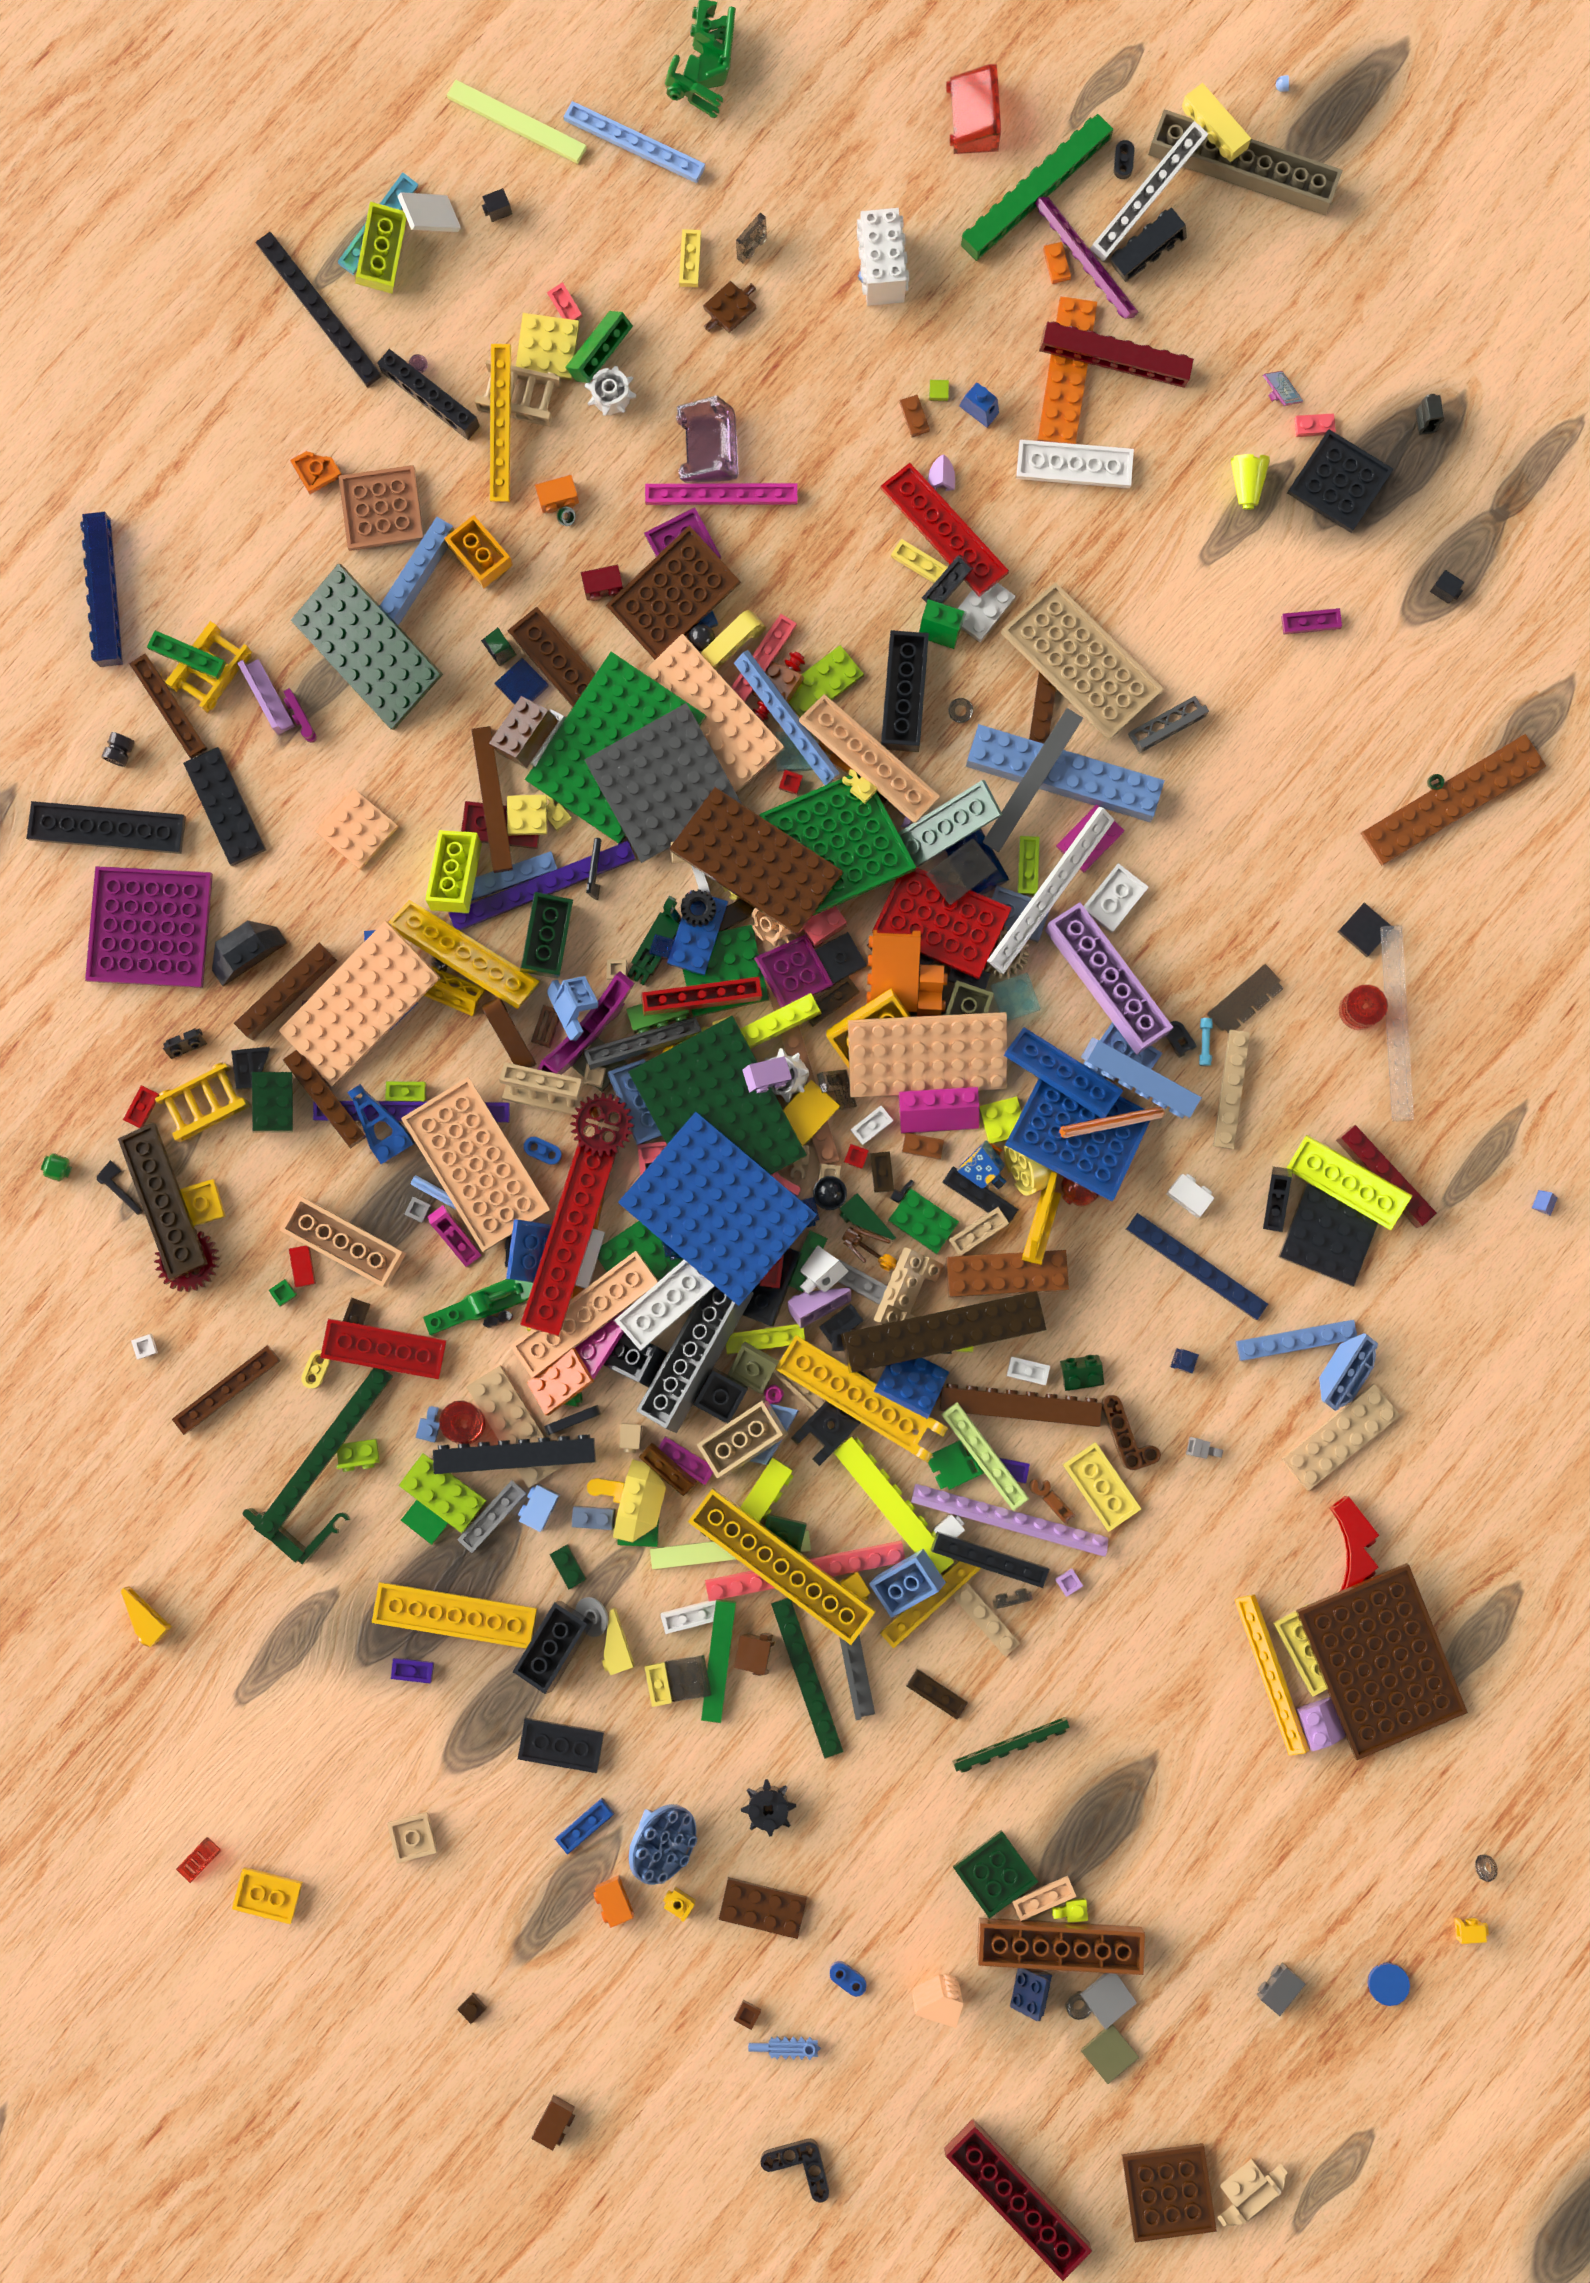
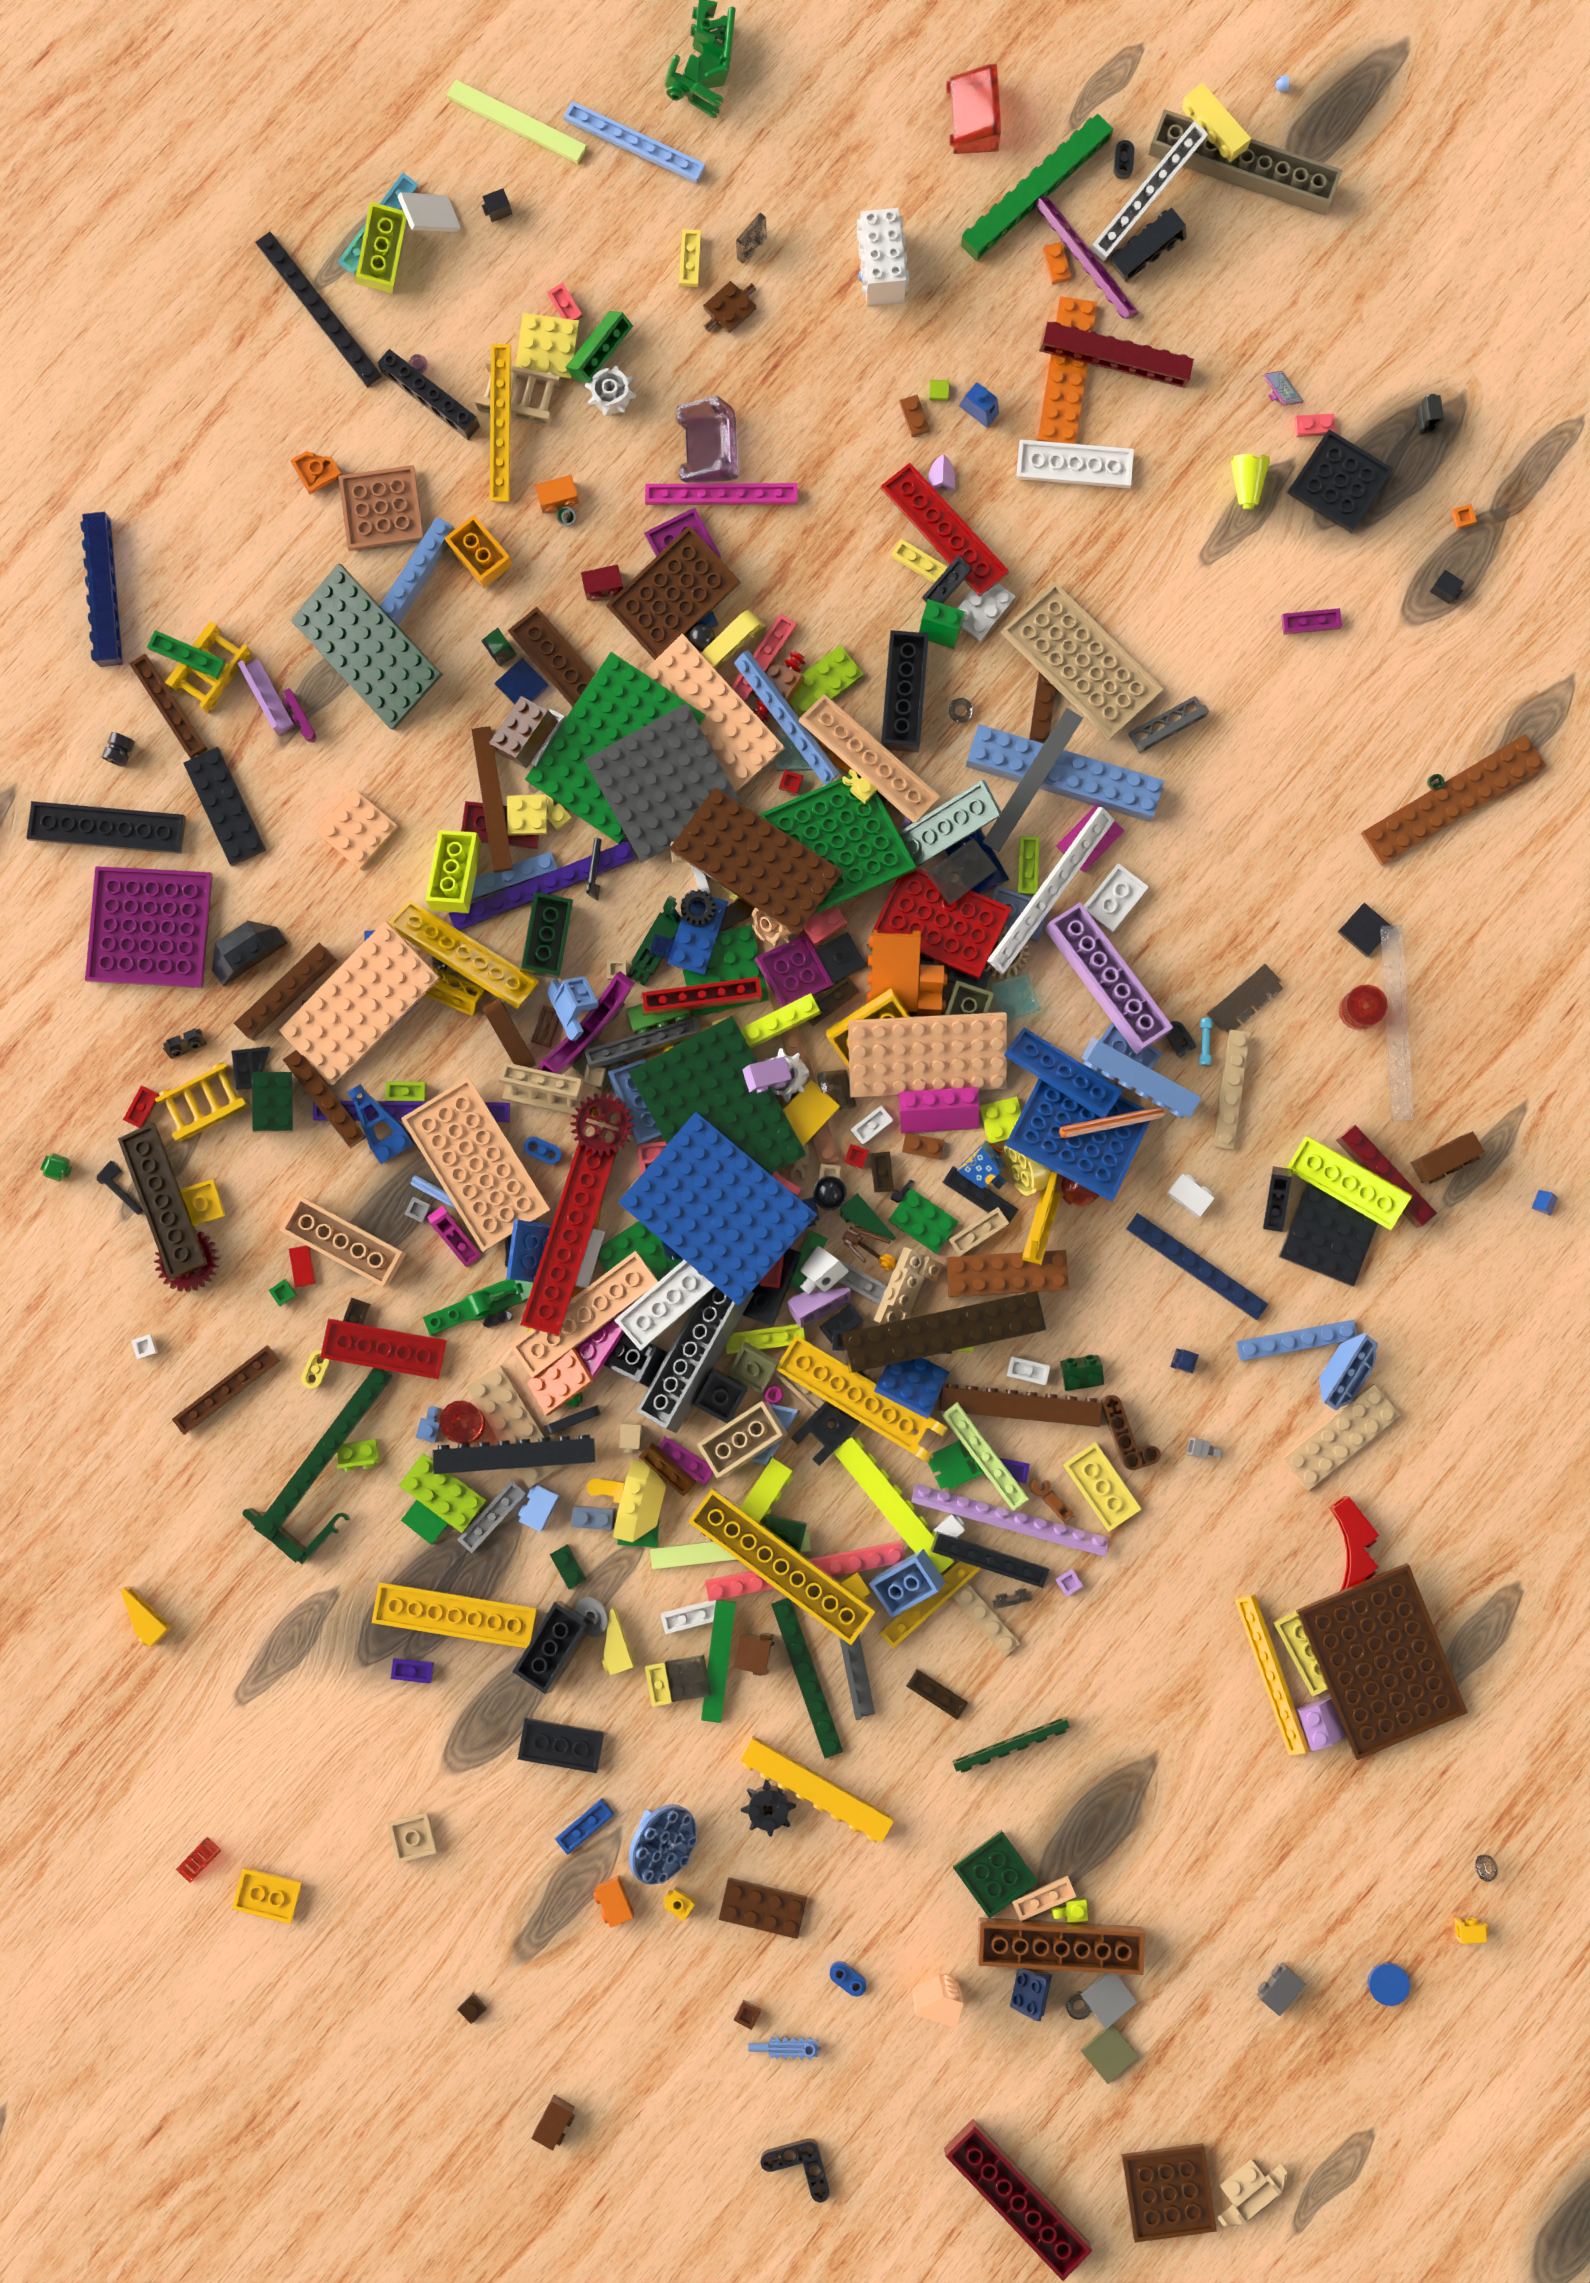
none -> yellow brick [740,1736,894,1843]
none -> reddish brown brick [1410,1131,1485,1184]
none -> orange plate [1451,504,1477,529]

